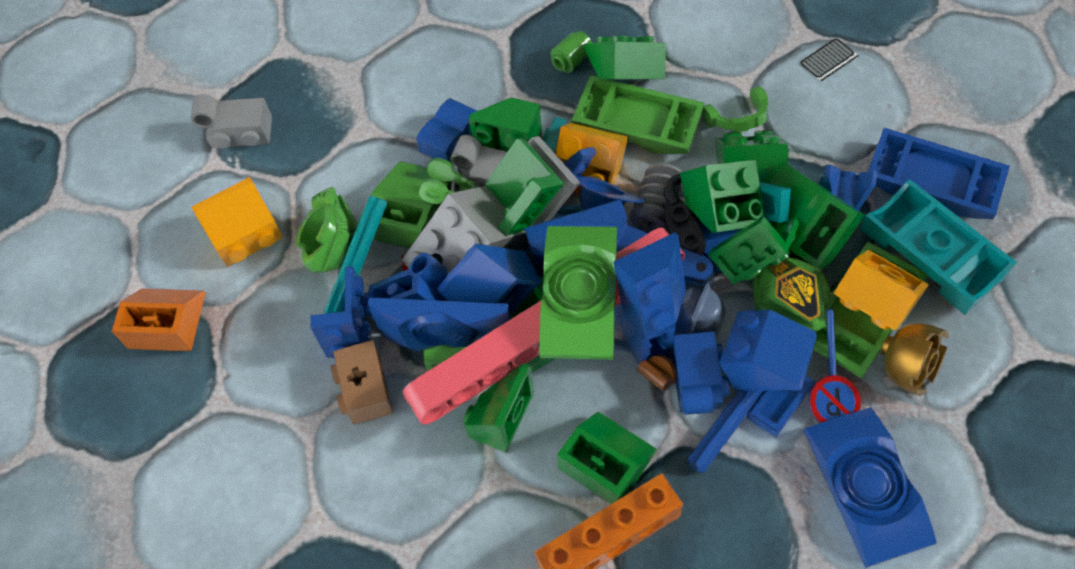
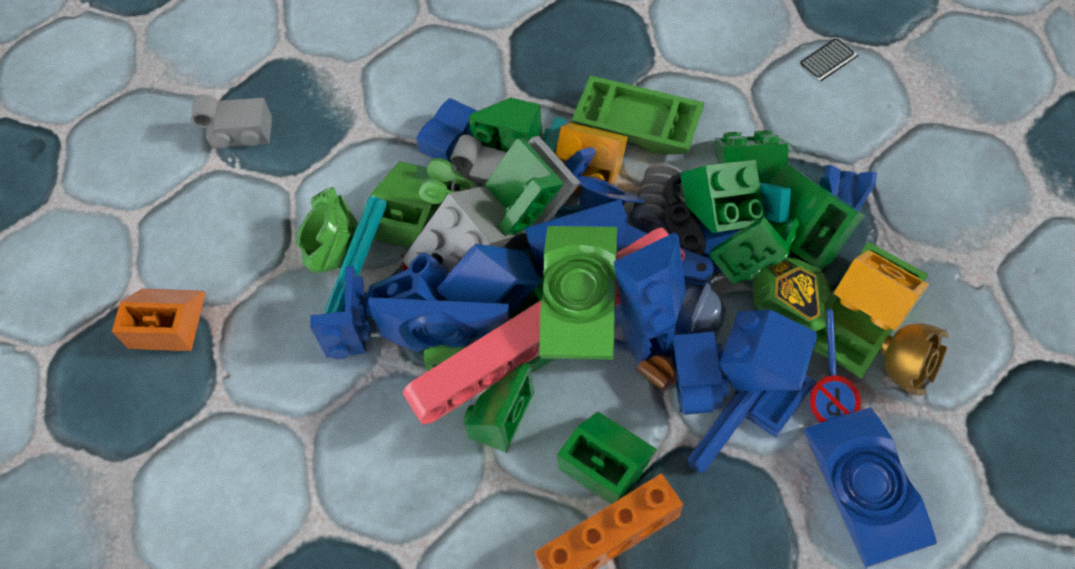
light orange slope [191,177,283,267] -> none
medium nougat brick [331,340,393,425] -> none
bright green brick [551,31,592,73] -> none
green slope [585,36,666,79] -> none
bright green piece [701,86,768,132] -> none
teal piece [860,179,1018,315] -> none
blue slope [868,127,1010,219] -> none

